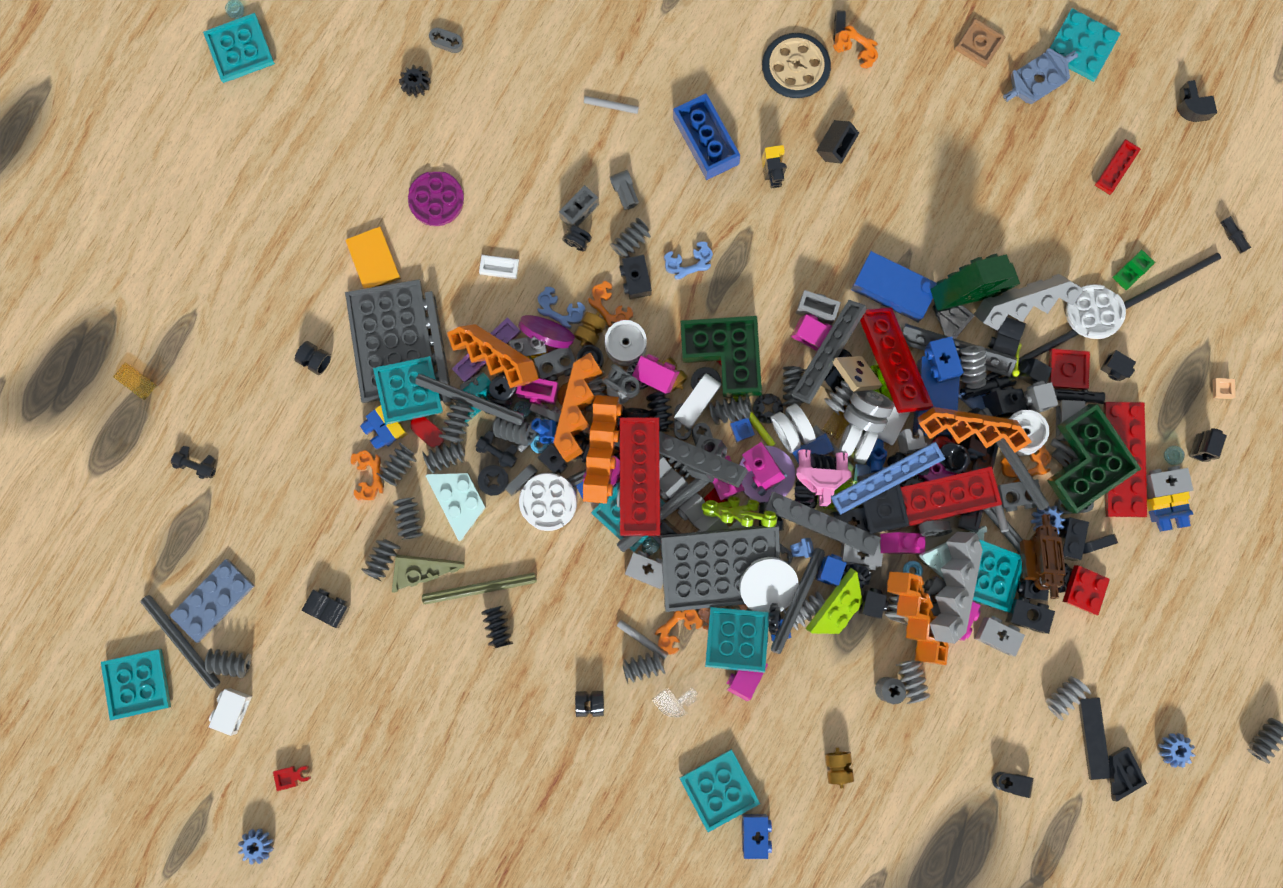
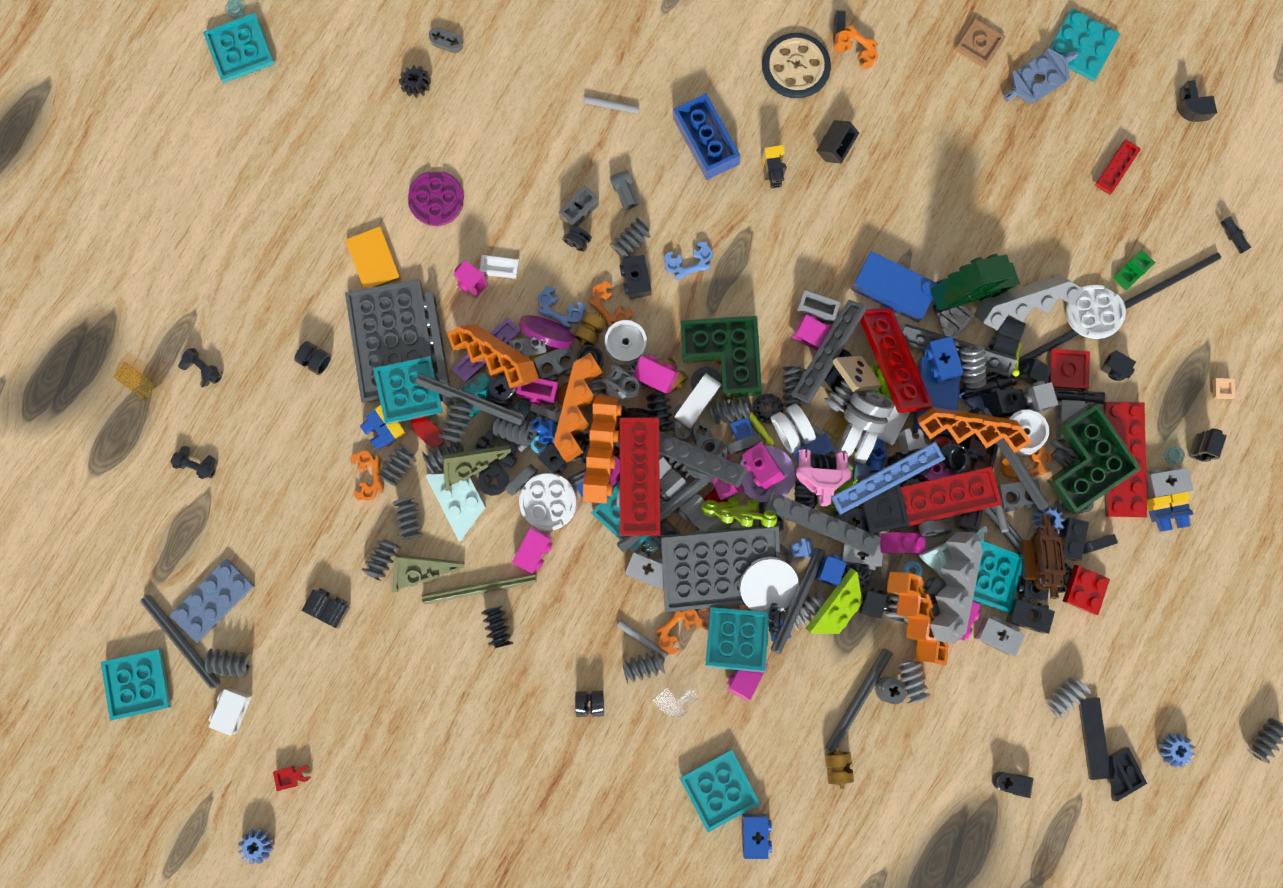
none -> black piece [178,348,222,387]
none -> olive wing [442,445,511,491]
none -> dark pink brick [454,260,488,298]
none -> dark pink brick [512,526,554,573]
none -> dark grey beam [727,433,763,455]
none -> dark grey axle [825,648,893,754]

